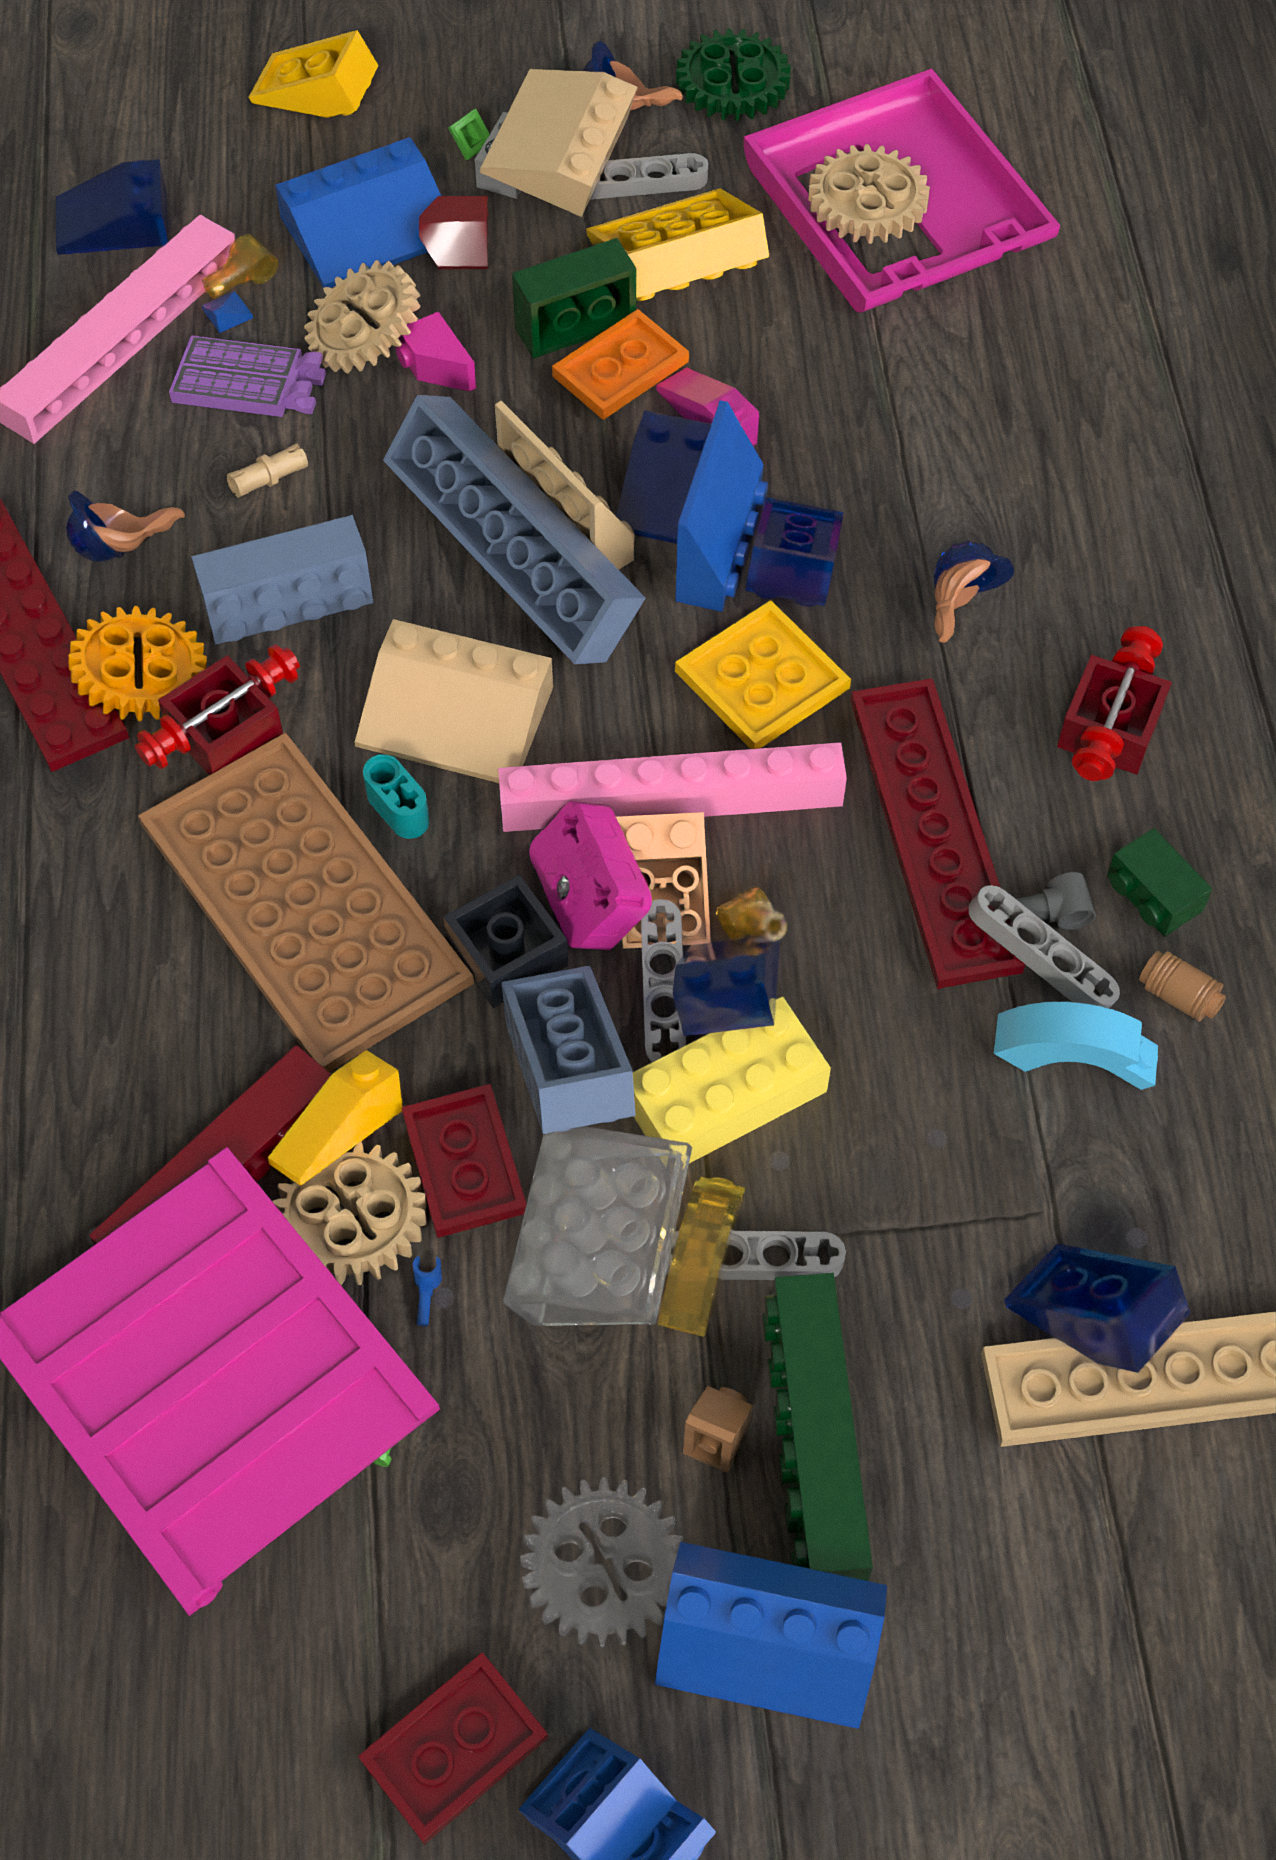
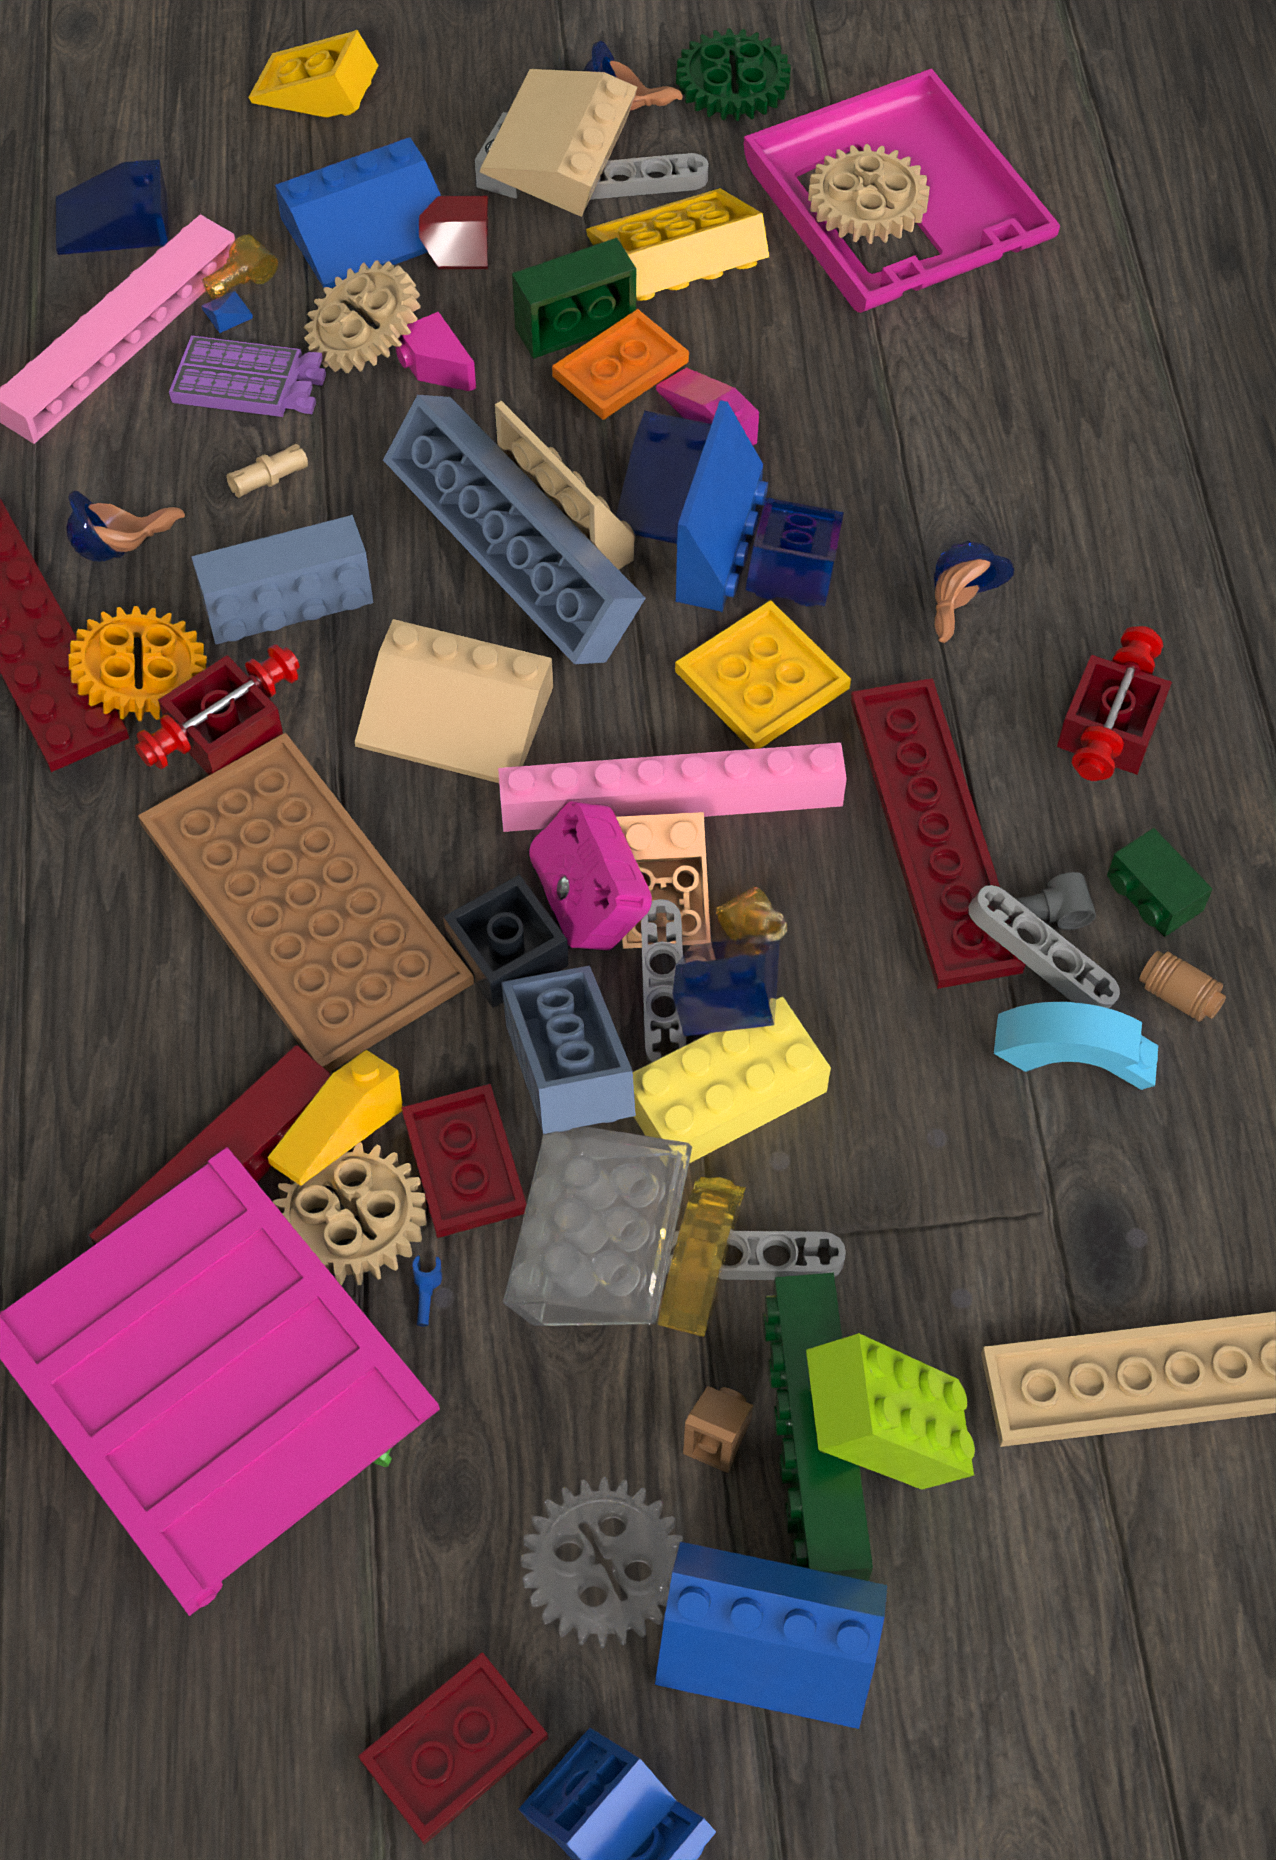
teal beam [363,754,430,839] -> none
bright green slope [448,108,490,160] -> none
clear blue slope [1004,1243,1191,1373] -> none
none -> lime brick [806,1333,975,1490]

